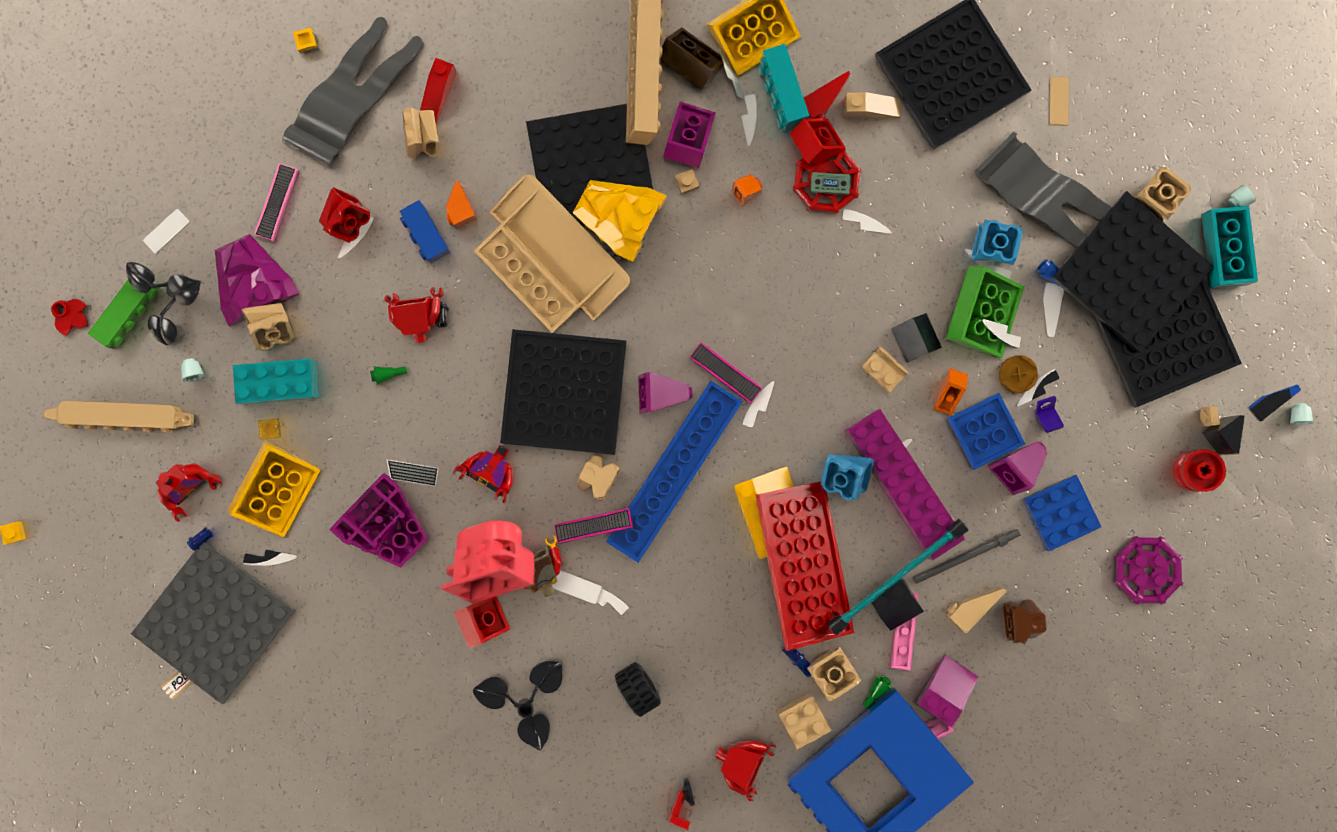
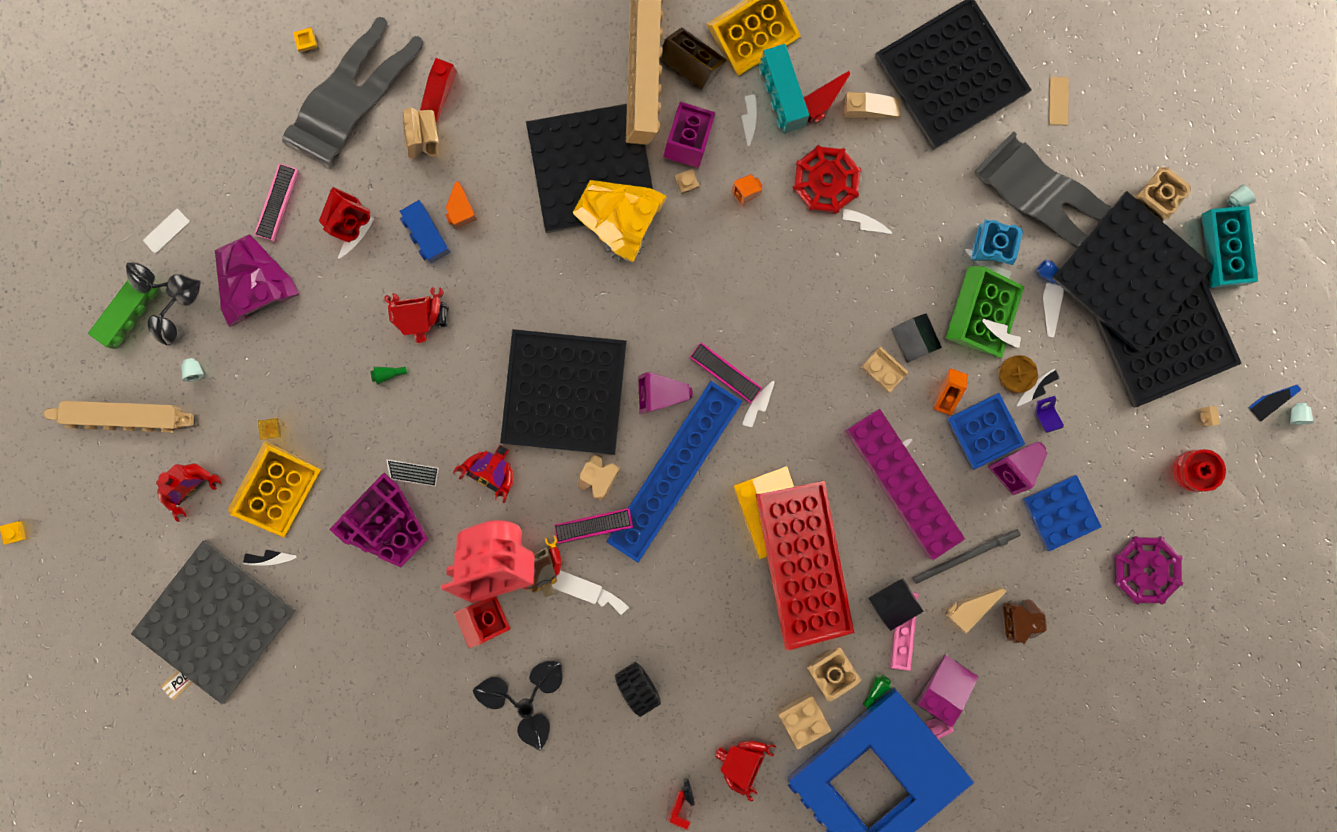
red plate [51,299,87,336] -> none
clear blue pin [187,527,214,551] -> none
teal brick [233,358,319,405] -> none
tan piece [241,303,295,351] -> none
tan slope [474,174,630,333] -> none
white sticker [720,49,744,98] -> none
clear blue axle [782,646,811,677] -> none
red slope [790,118,846,164] -> none
sand green tile [810,172,850,195] -> none
dark azure piece [821,454,874,501] -> none
teal hose [826,518,969,636] -> none
black slope [1202,415,1245,455] -> none

